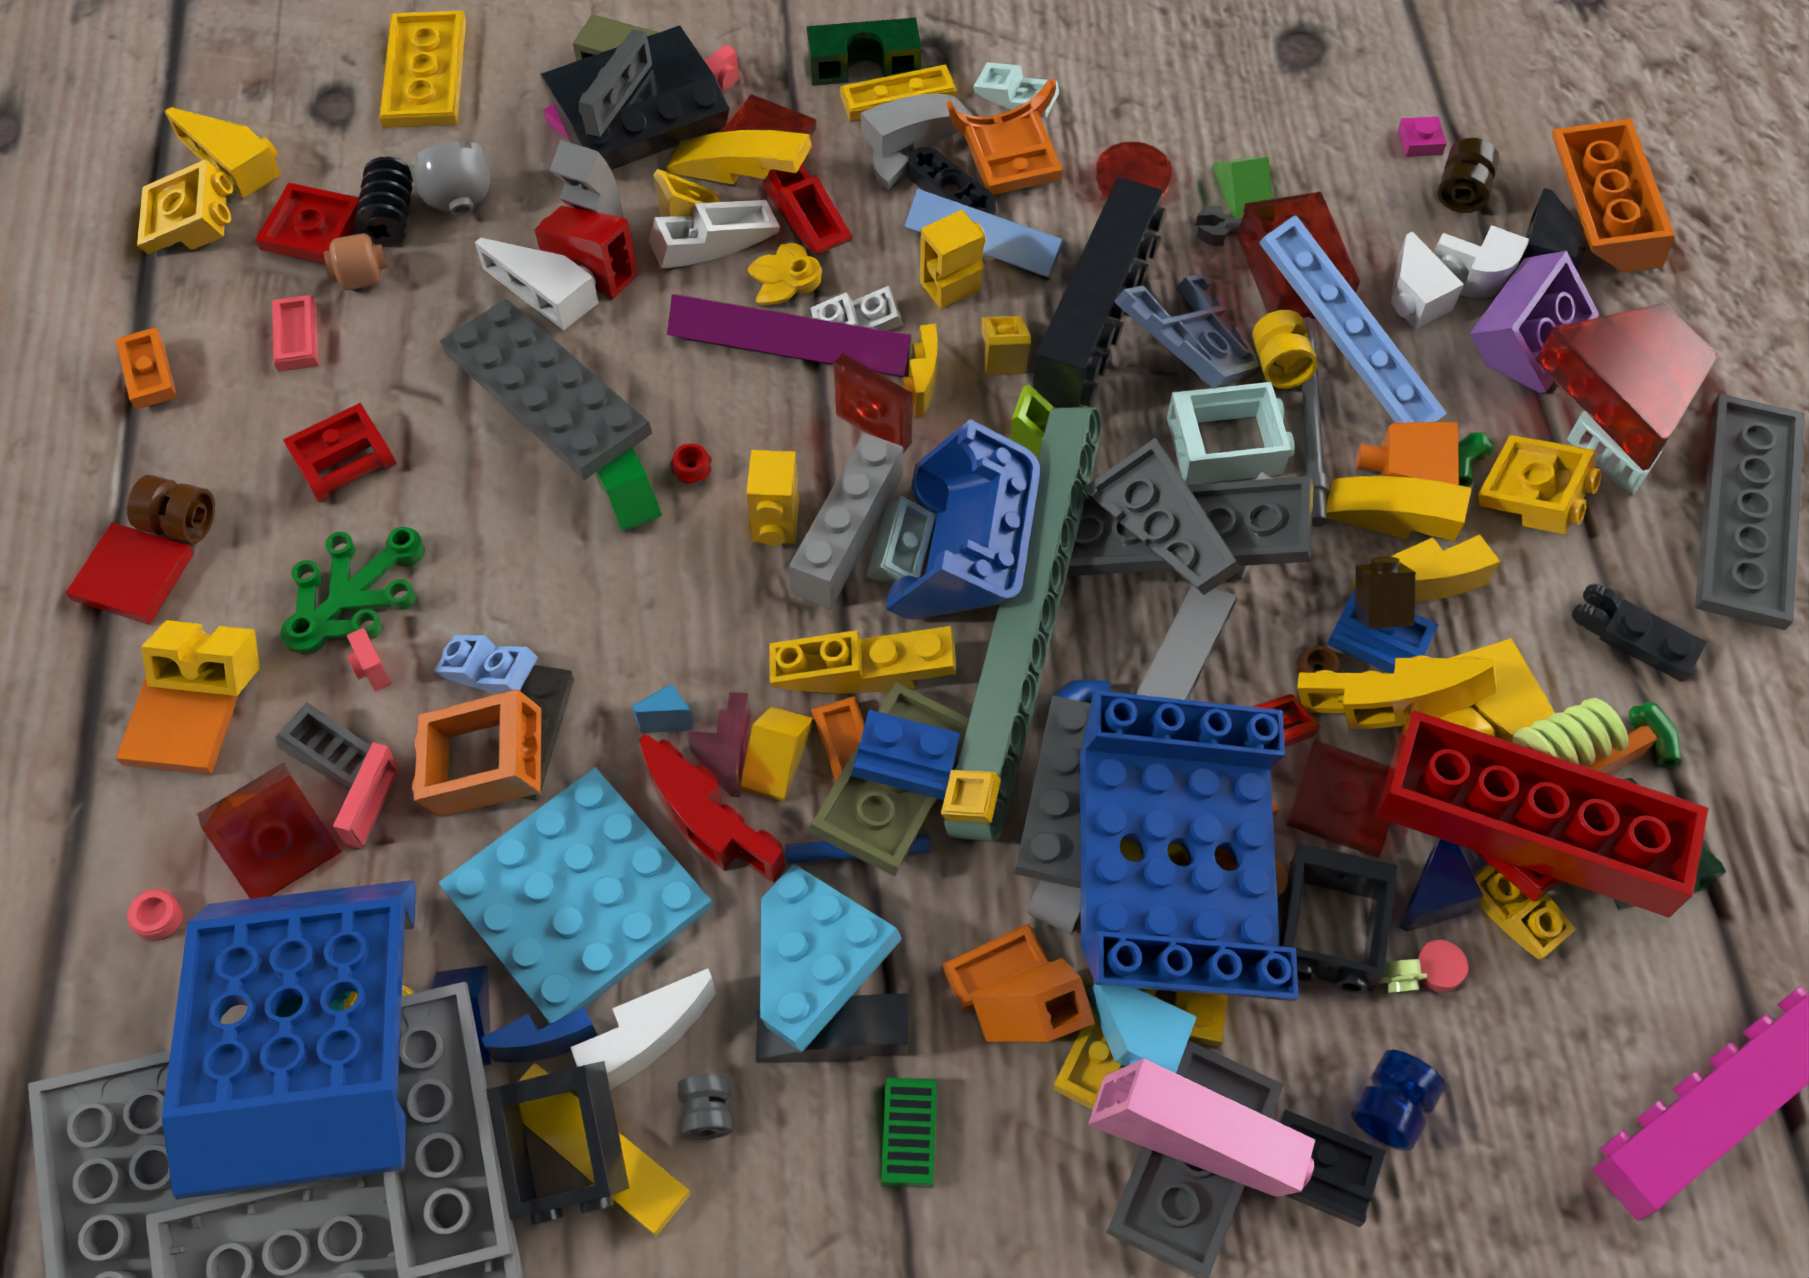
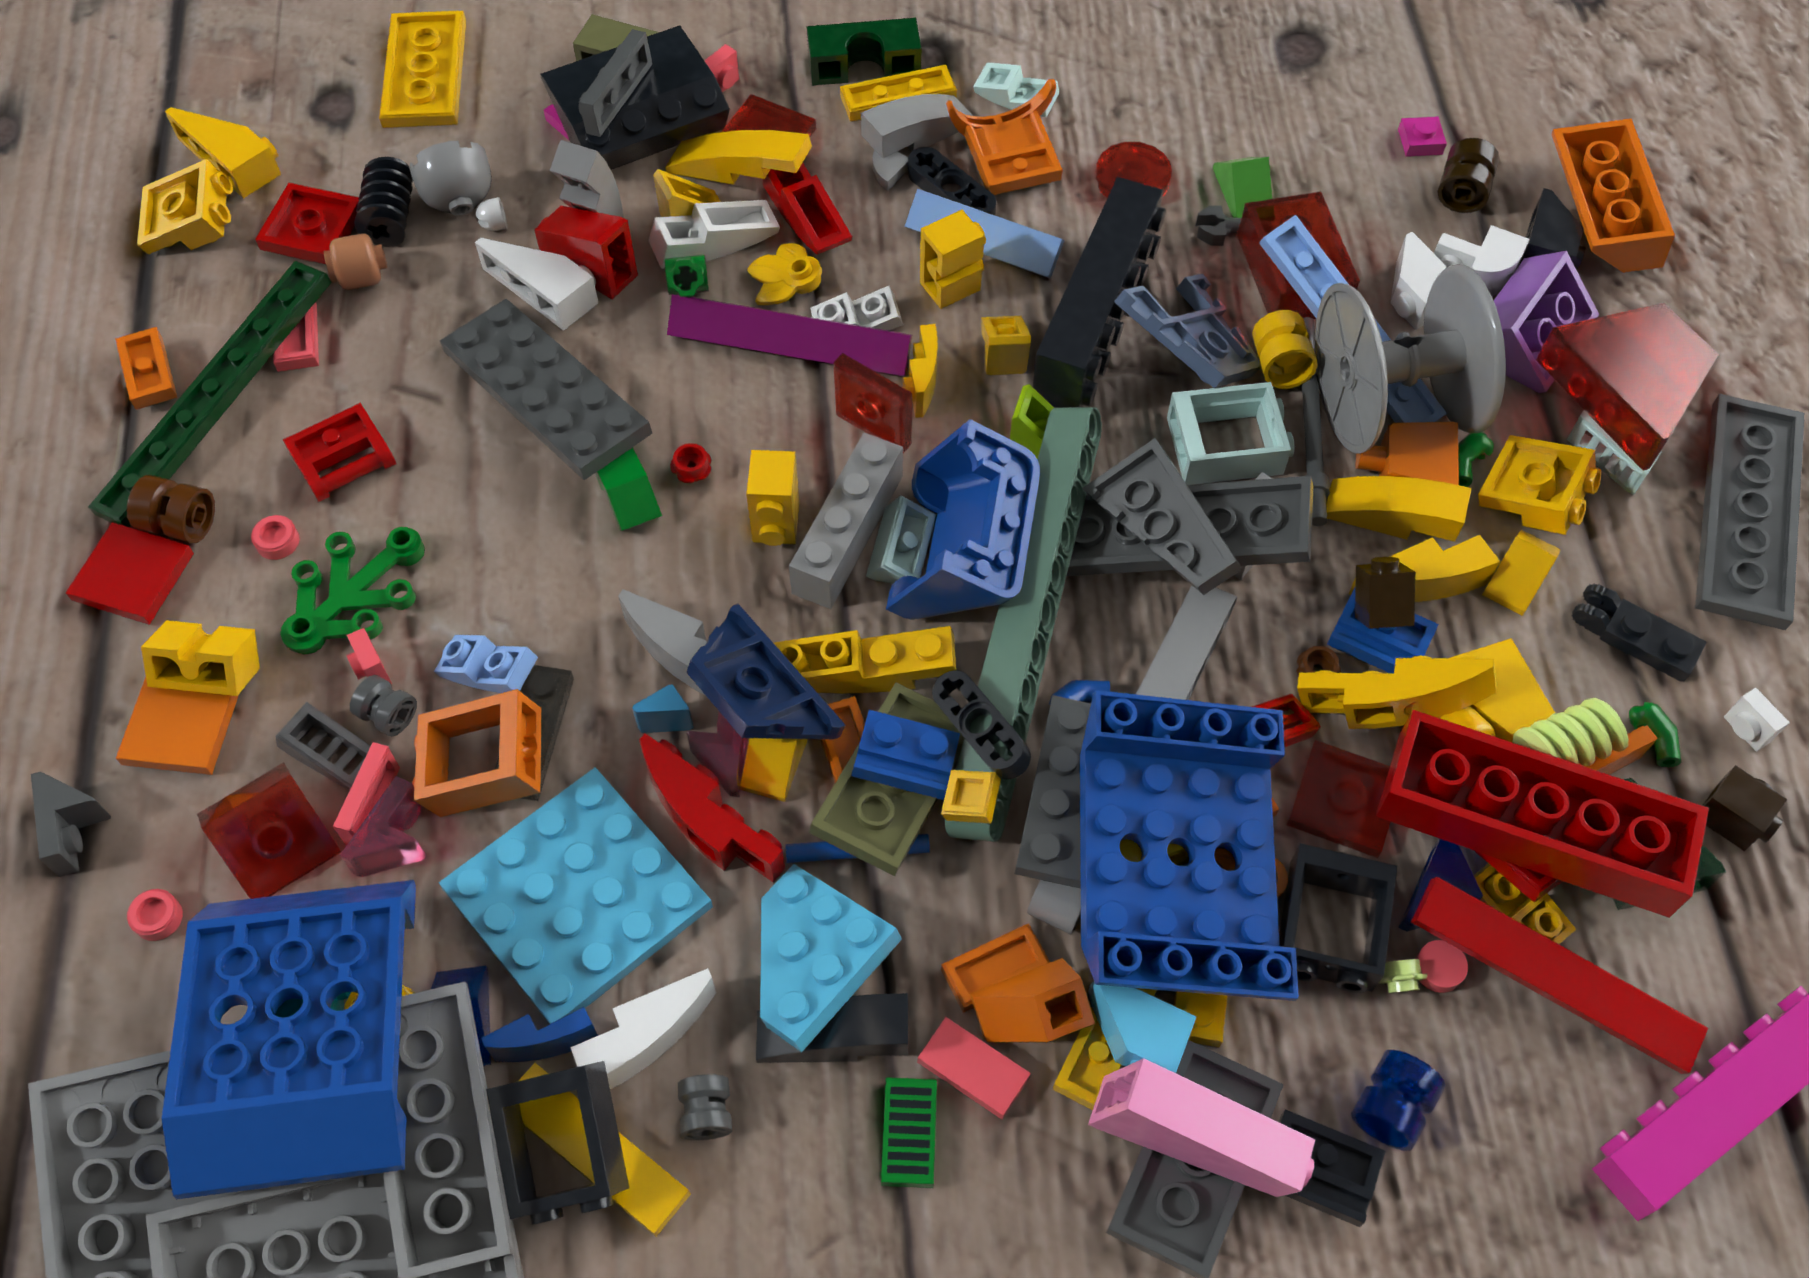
none -> dark grey slope [31,771,111,877]
none -> dark green tile [88,261,332,527]
none -> coral tile [251,515,300,560]
none -> clear pink slope [340,776,427,877]
none -> dark grey wheel [350,675,417,737]
none -> white hinge [476,197,507,231]
none -> light grey slope [618,589,707,695]
none -> green piece [665,255,709,297]
none -> dark blue wing [686,604,846,739]
none -> coral tile [917,1017,1031,1120]
none -> black beam [932,670,1031,779]
none -> light grey piece [1315,264,1506,454]
none -> red tile [1411,877,1708,1074]
none -> yellow slope [1482,530,1561,616]
none -> dark brown brick [1702,765,1787,851]
none -> white plate [1724,688,1790,752]

